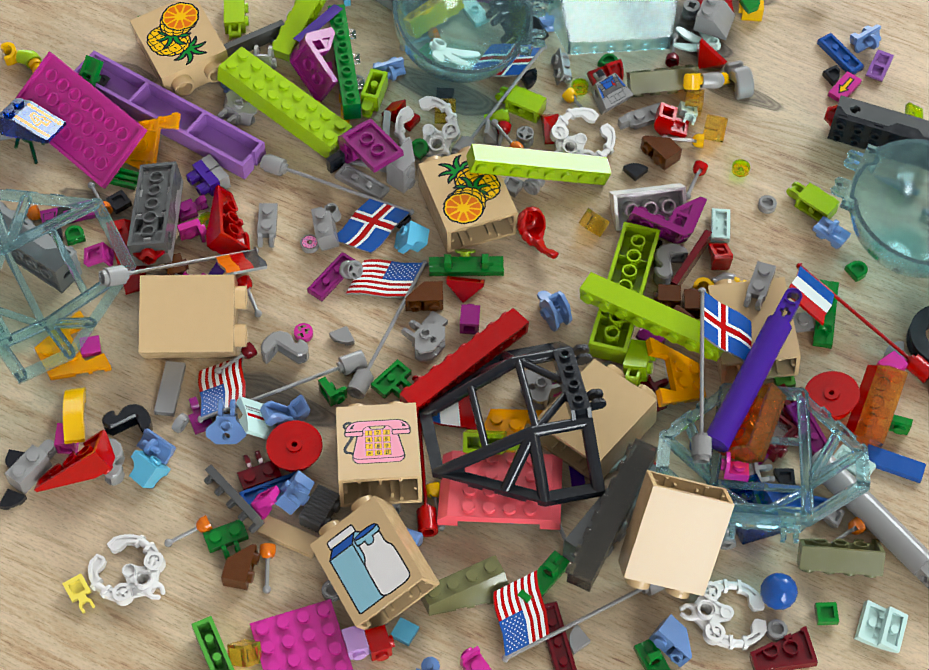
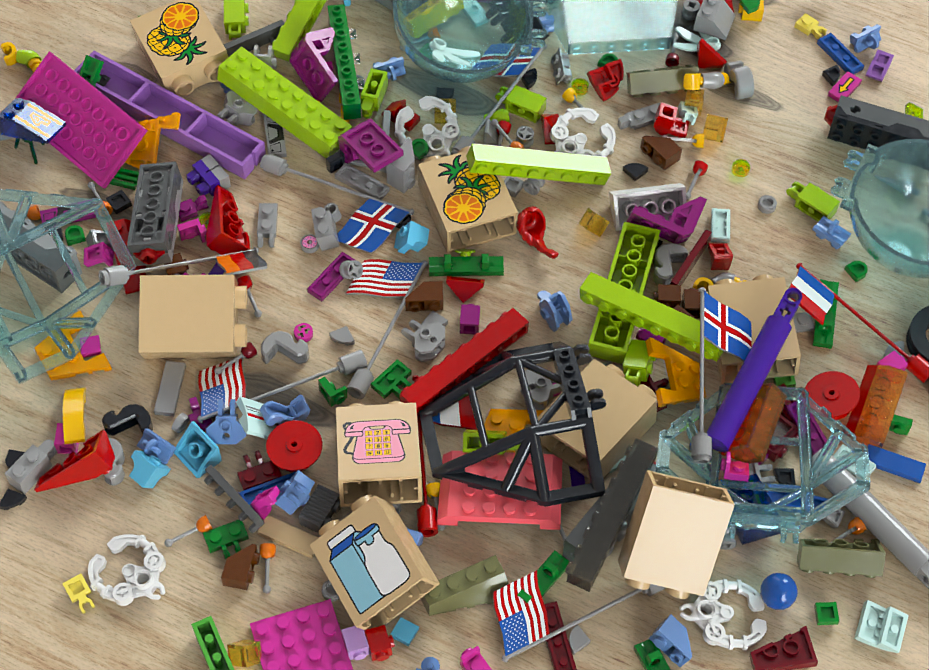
dark purple sticker [293,4,343,42] -> none
light grey torso [591,69,634,115] -> none
light grey hinge [743,261,776,311] -> none
light grey tile [766,619,788,642] -> none
none -> light grey slope [86,230,112,247]
none -> medium azure slope [174,421,222,478]
none -> light grey tile [263,113,287,157]
none -> light yellow plate [794,13,827,39]

